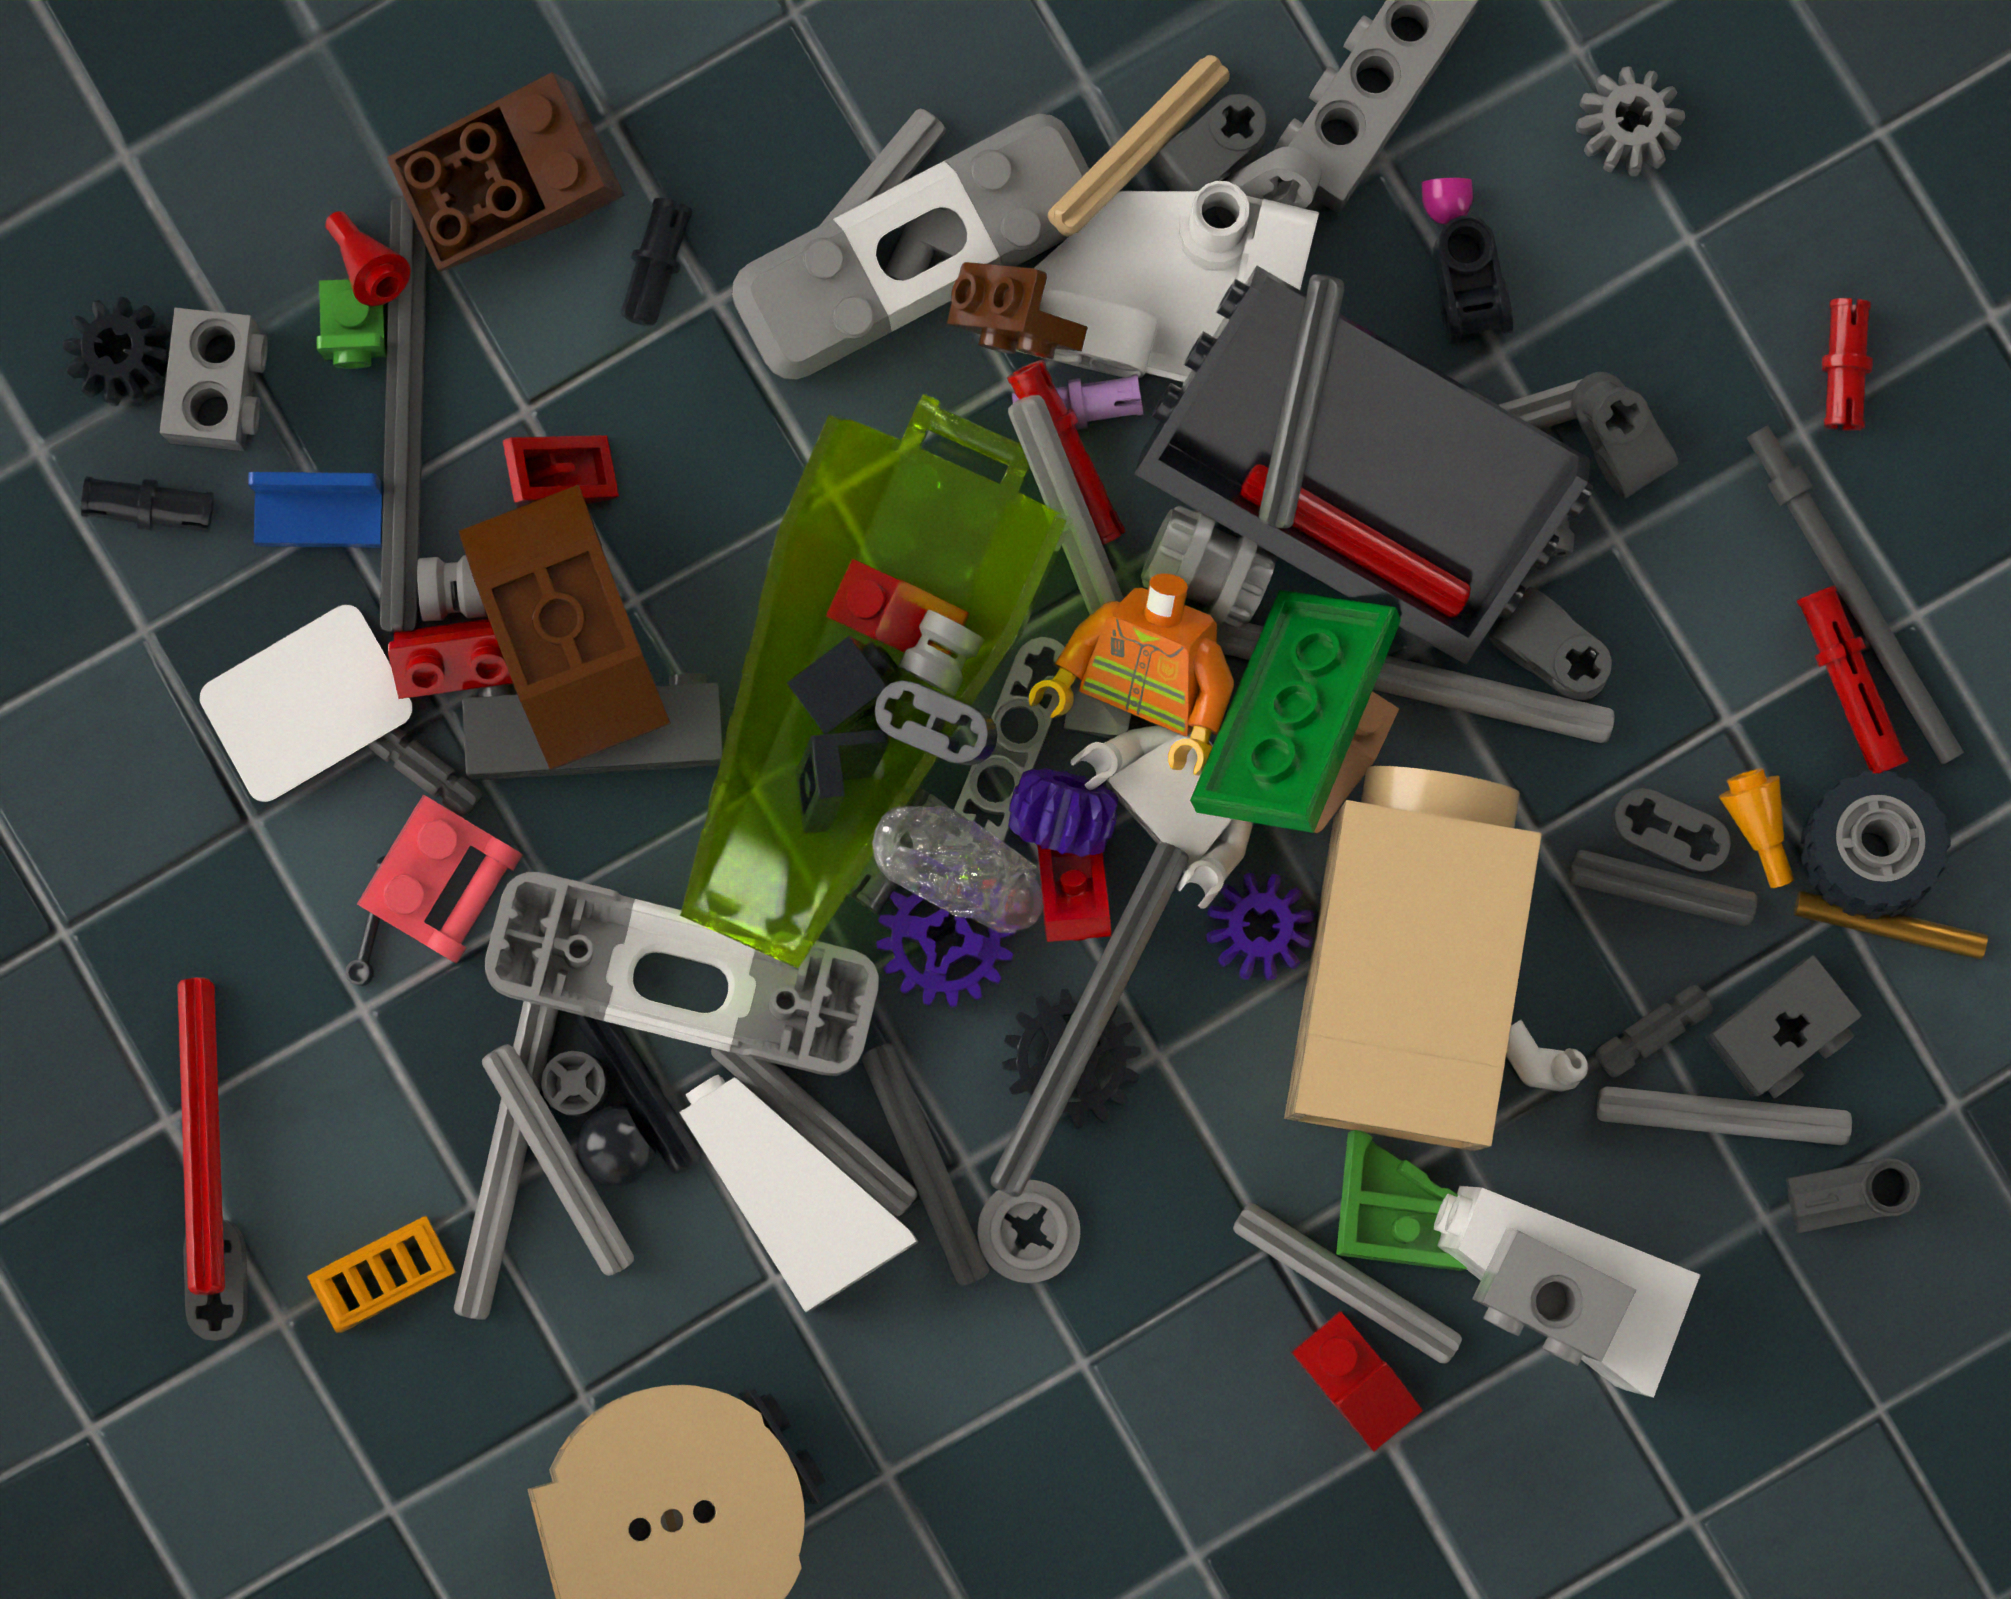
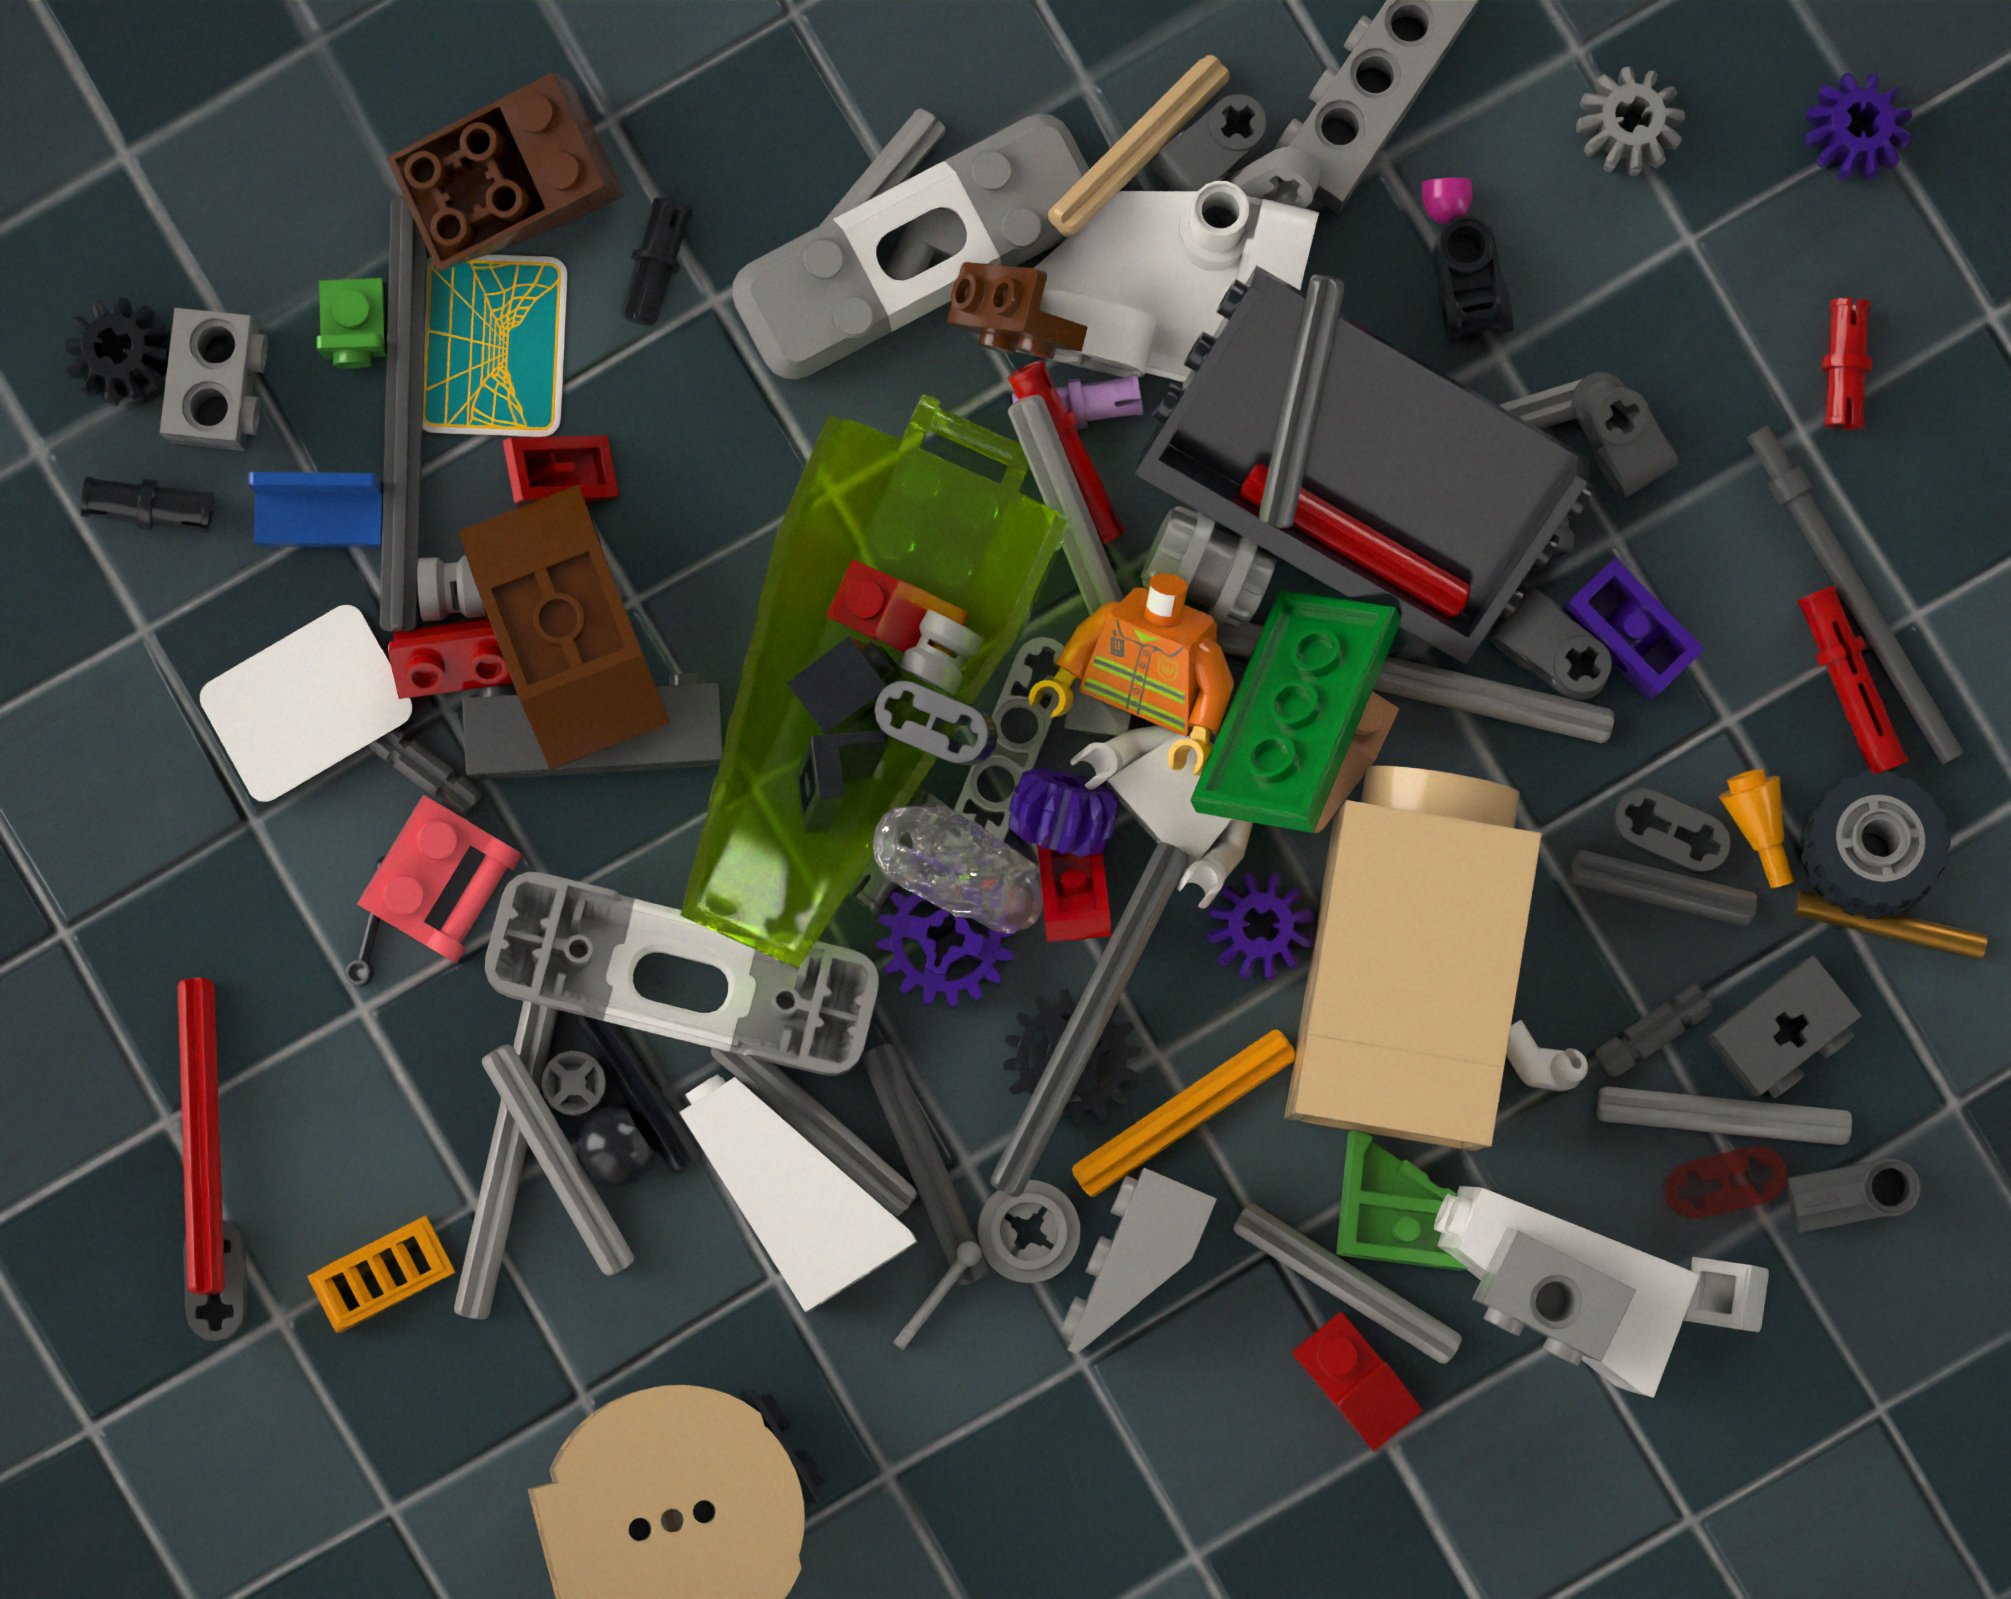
red cone [325,211,411,306] -> none
none -> teal sticker [423,254,567,437]
none -> light grey hinge [893,1241,982,1350]
none -> light grey slope [1060,1168,1217,1354]
none -> light orange axle [1072,1029,1296,1197]
none -> dark purple brick [1563,557,1705,702]
none -> clear red beam [1663,1146,1787,1219]
none -> white slope [1683,1257,1769,1332]
none -> dark purple gear [1804,73,1913,181]

